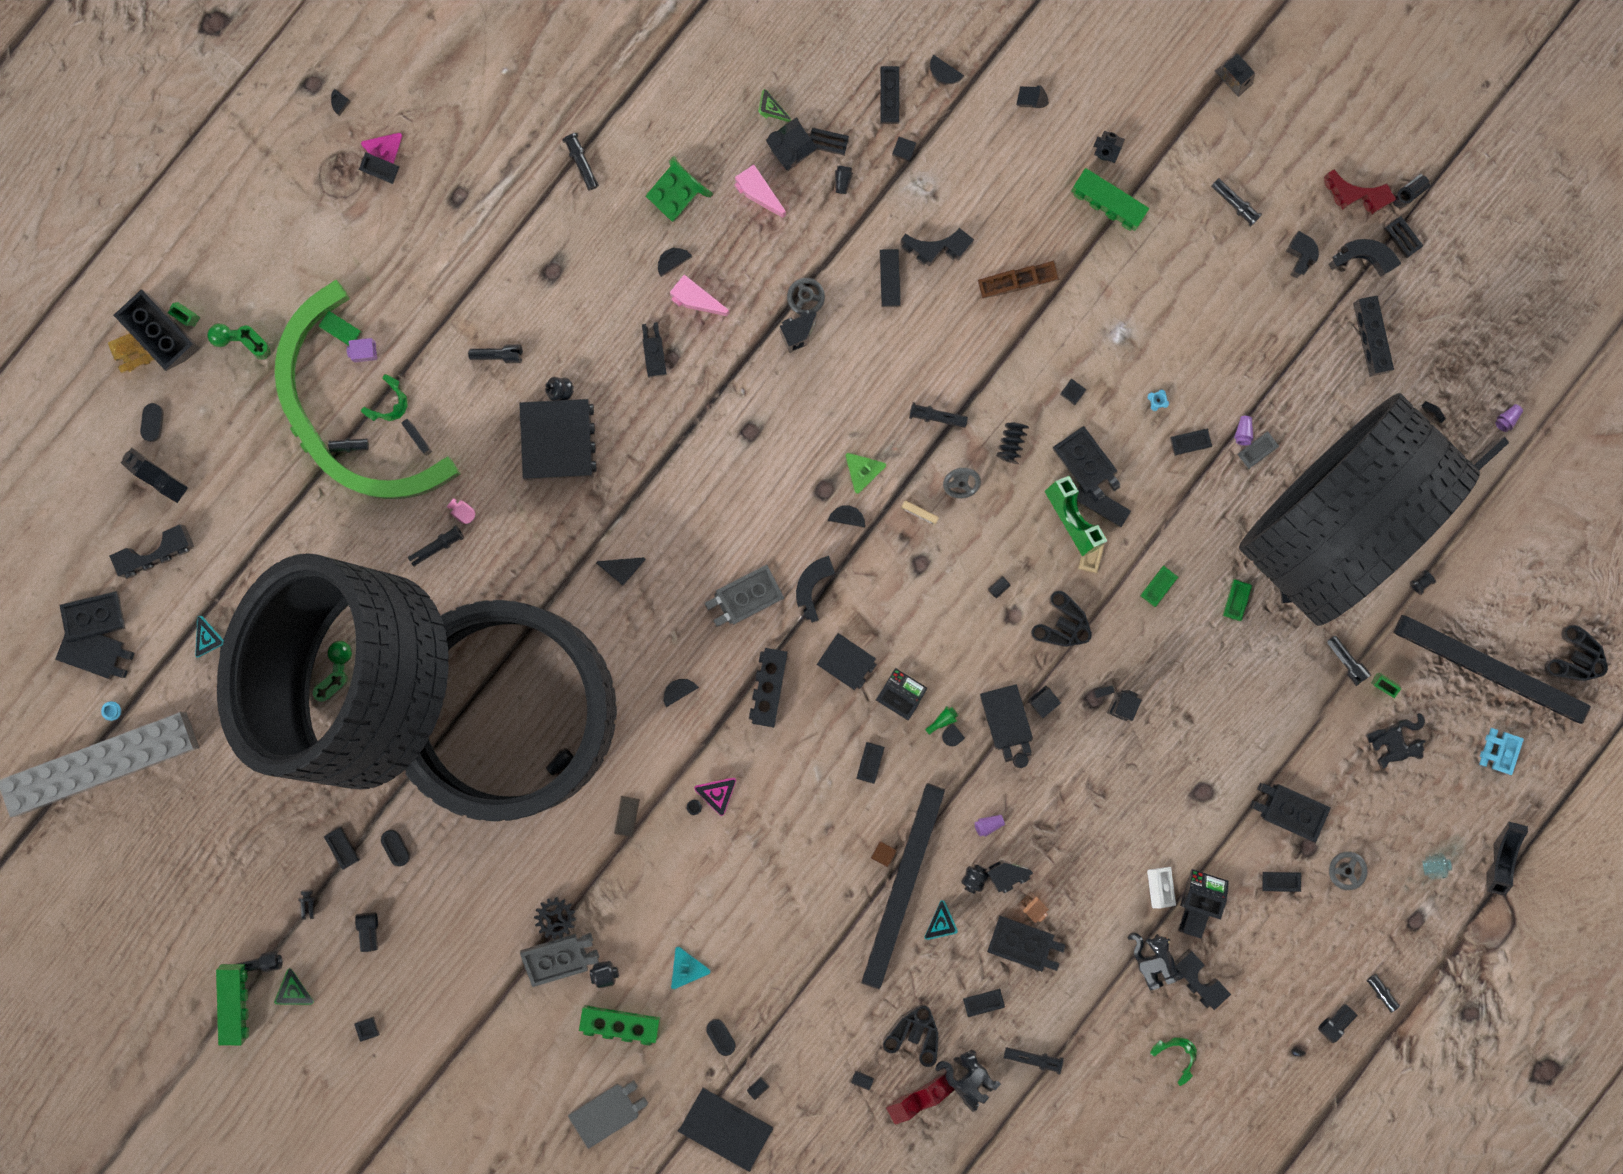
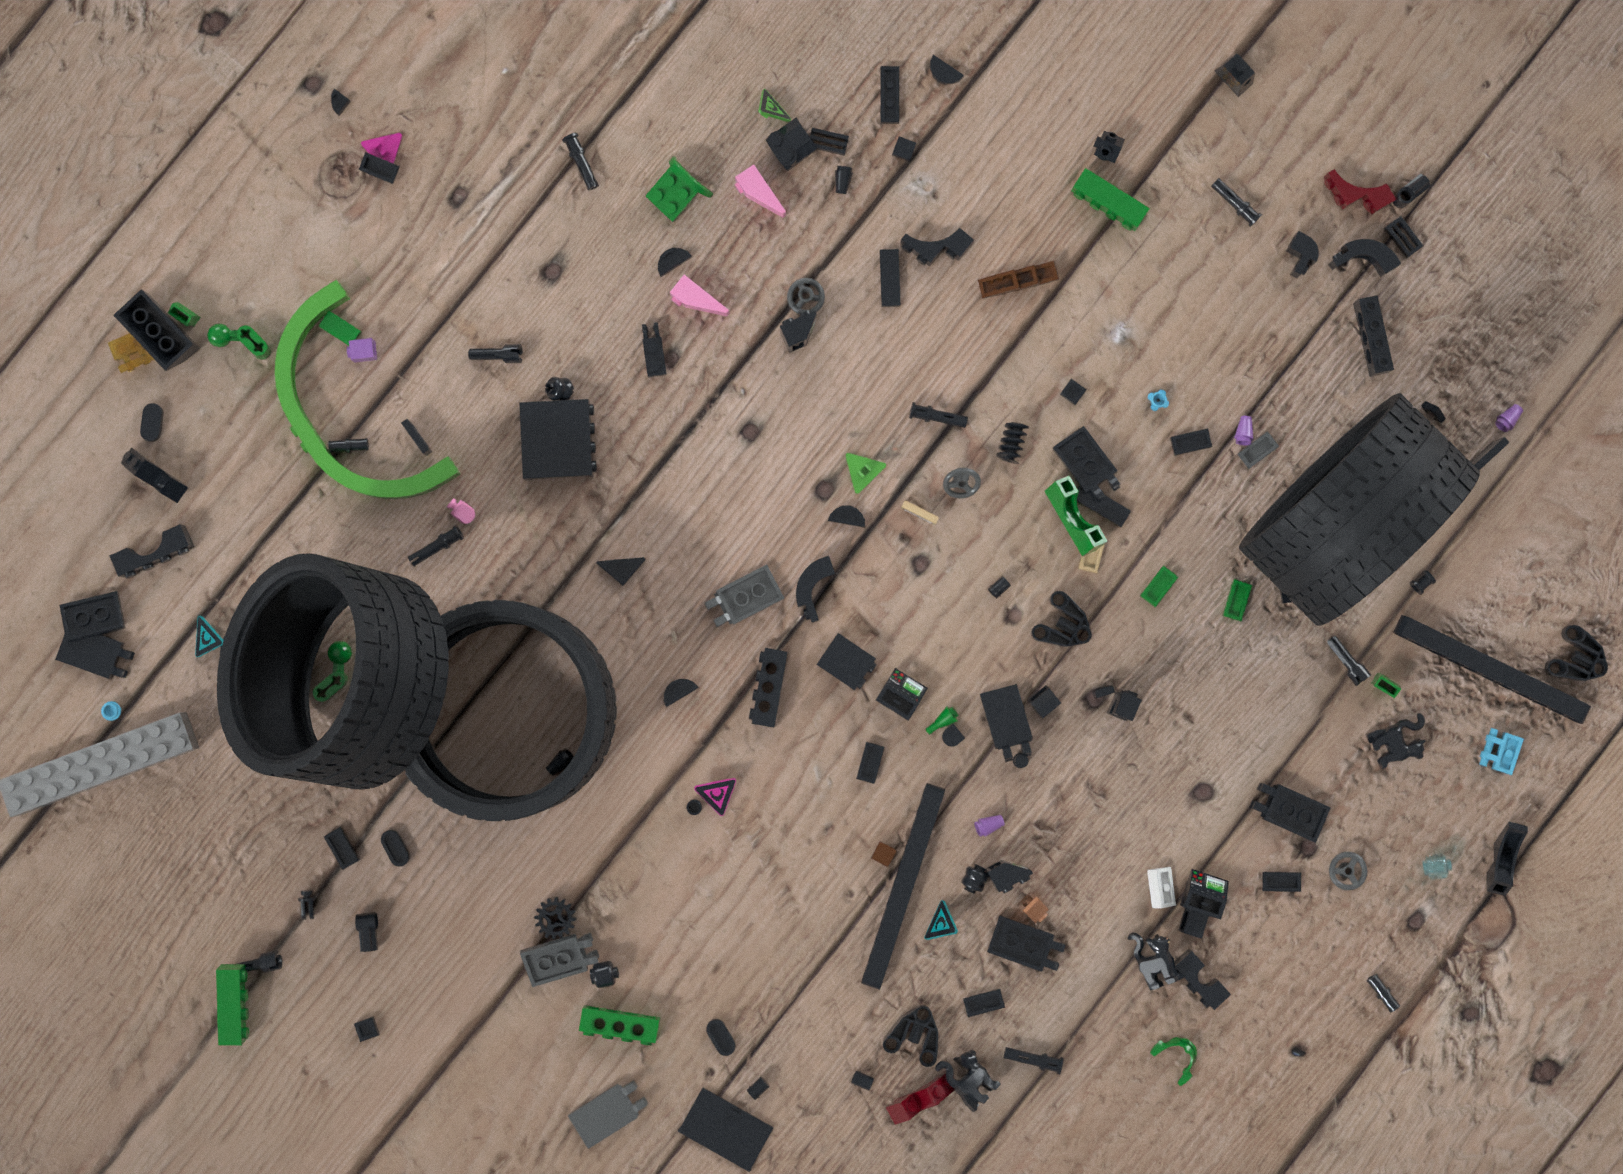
black piece [274,968,314,1005] -> none
green helmet [361,374,408,421] -> none
clear smoke tile [614,796,640,837] -> none
teal piece [671,947,711,989] -> none
black tile [1016,85,1049,108] -> none
black piece [1318,1003,1358,1043] -> none

